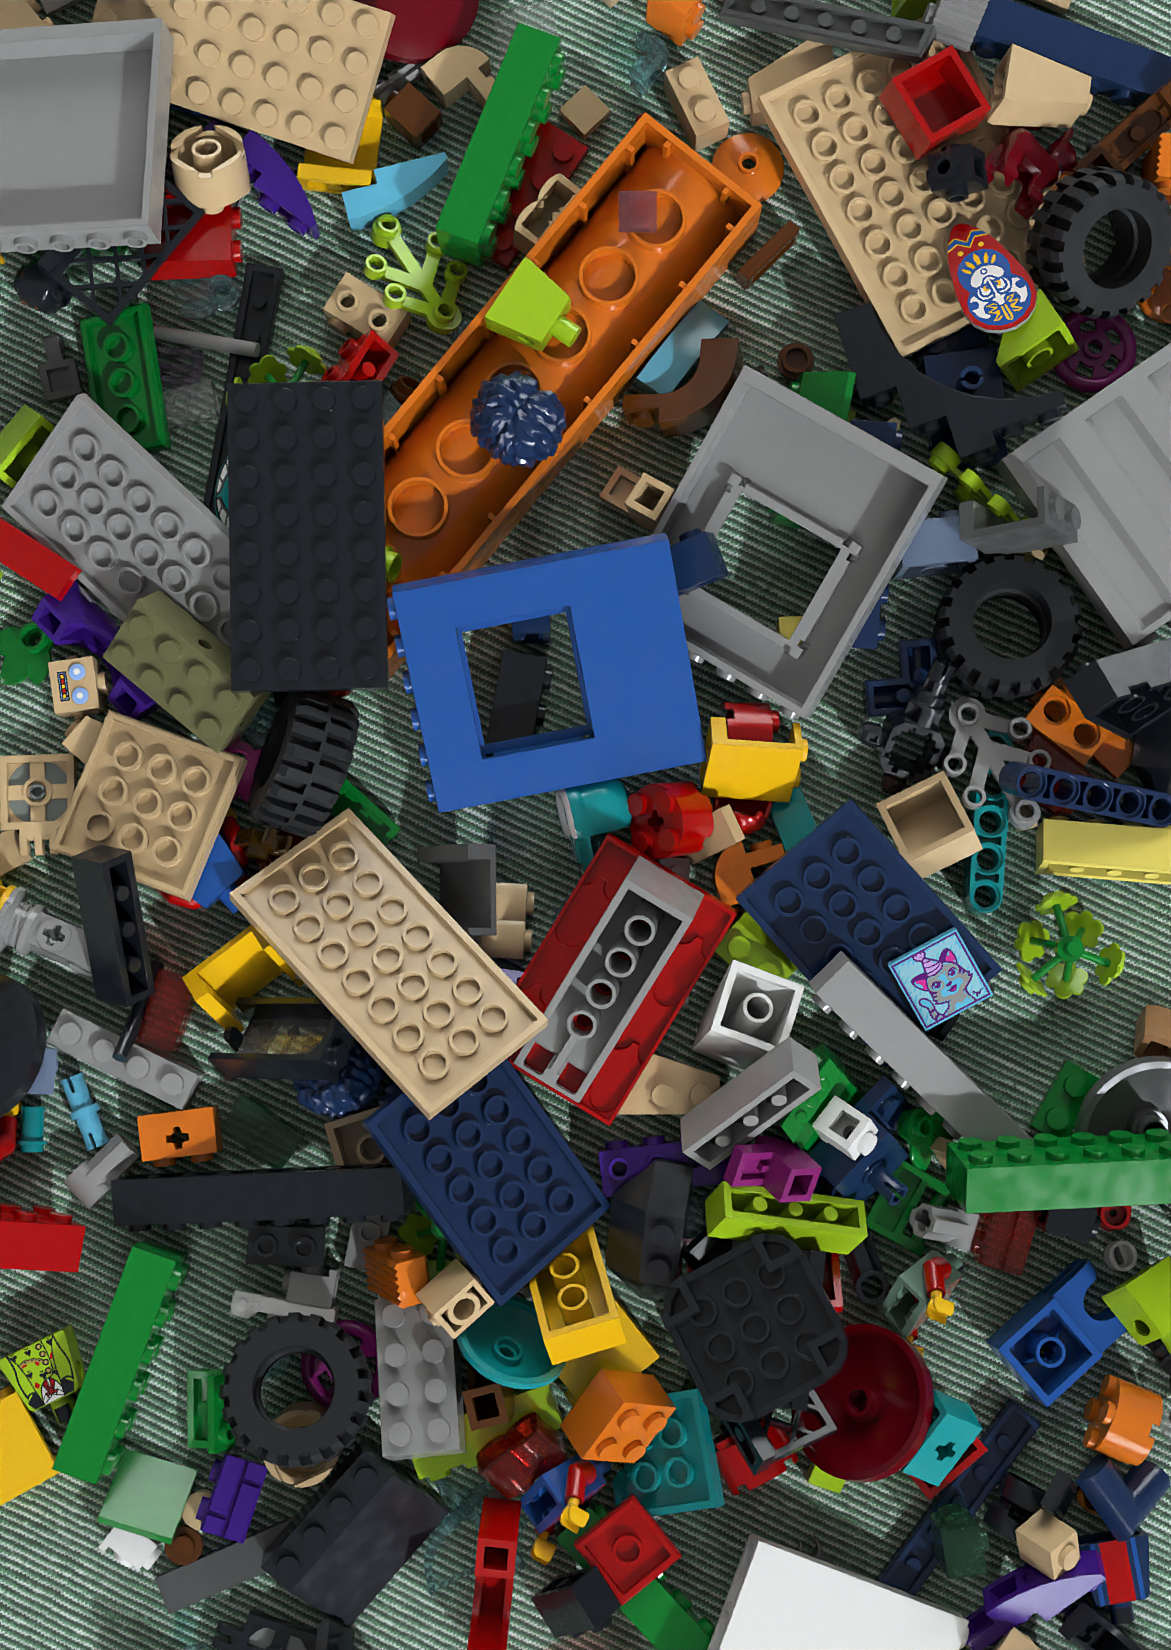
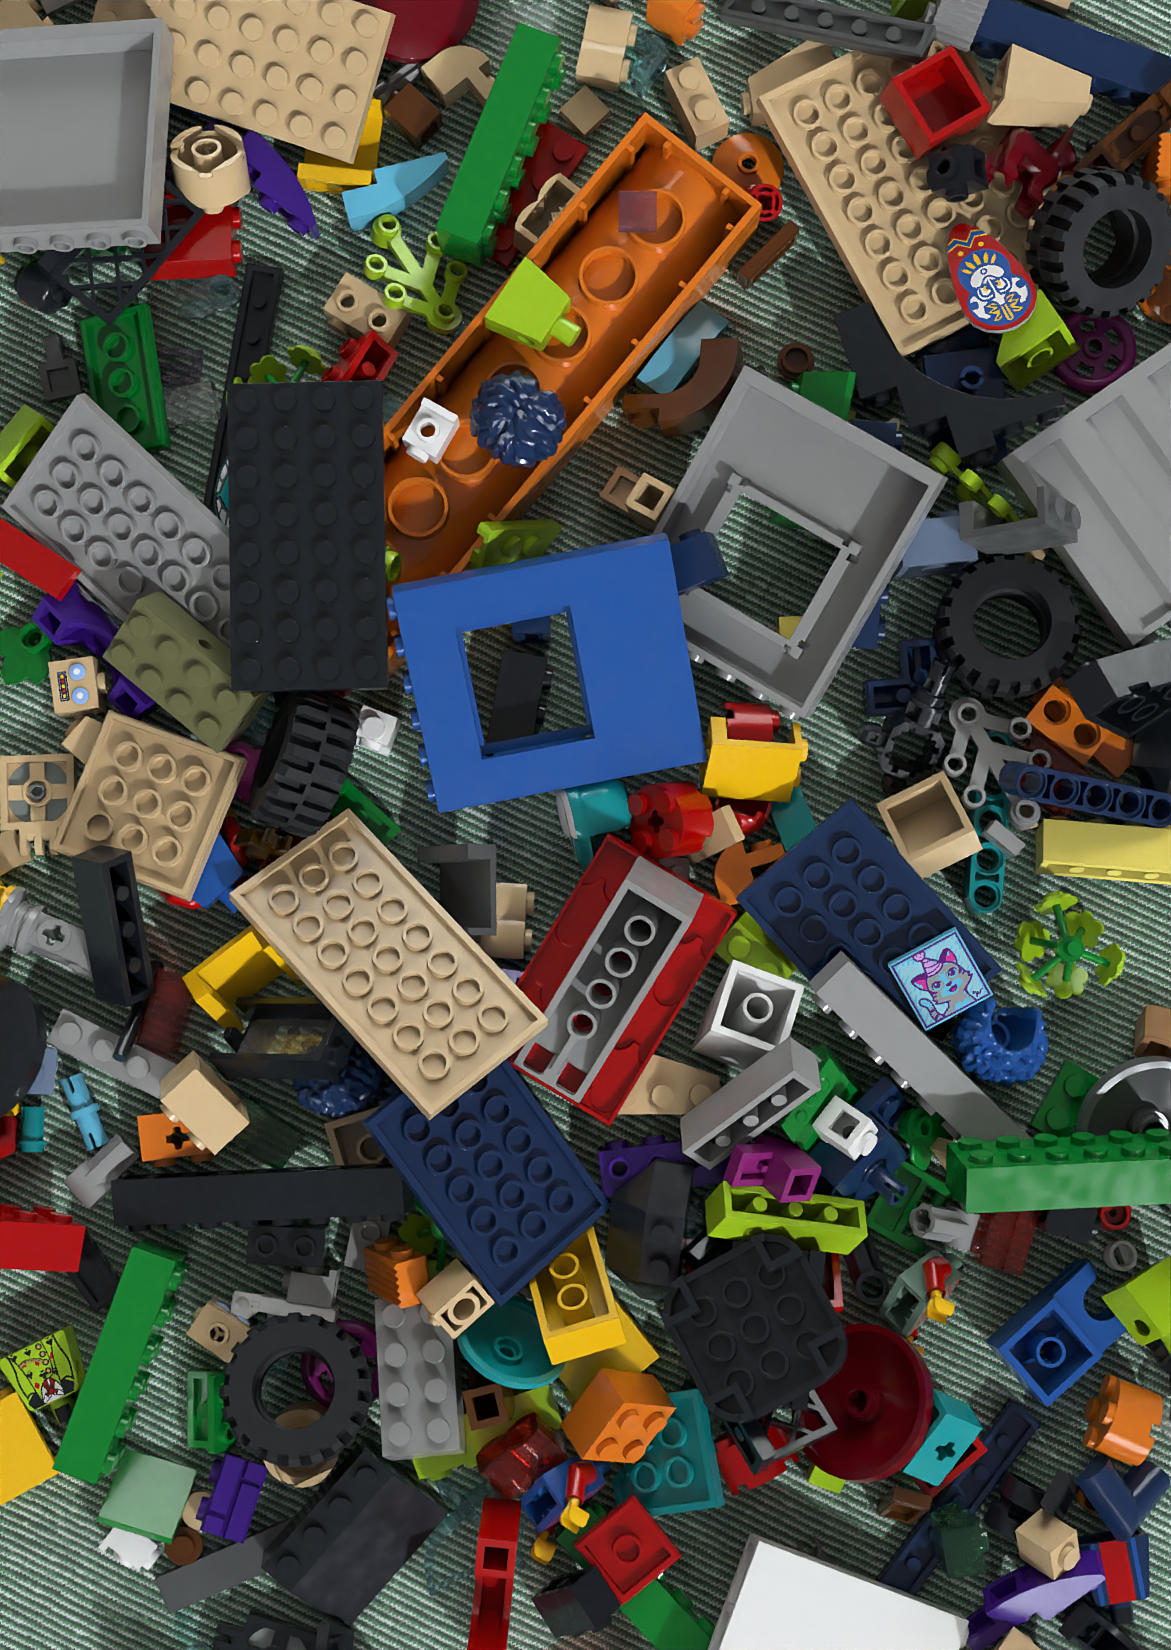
light grey bar [153,325,260,358] -> none
reddish brown plate [389,375,421,406] -> none
none -> black tile [66,1229,121,1313]
none -> tan piece [159,1050,250,1155]
none -> tan head [185,1296,257,1363]
none -> white brick [356,705,402,757]
none -> white brick [402,397,460,464]
none -> lime wing [468,519,563,571]
none -> tan brick [575,4,639,92]
none -> red wheel [743,183,783,222]
none -> reddish brown tile [876,1486,932,1524]
none -> blue hair [950,997,1049,1087]
none -> light grey tile [980,820,1026,858]

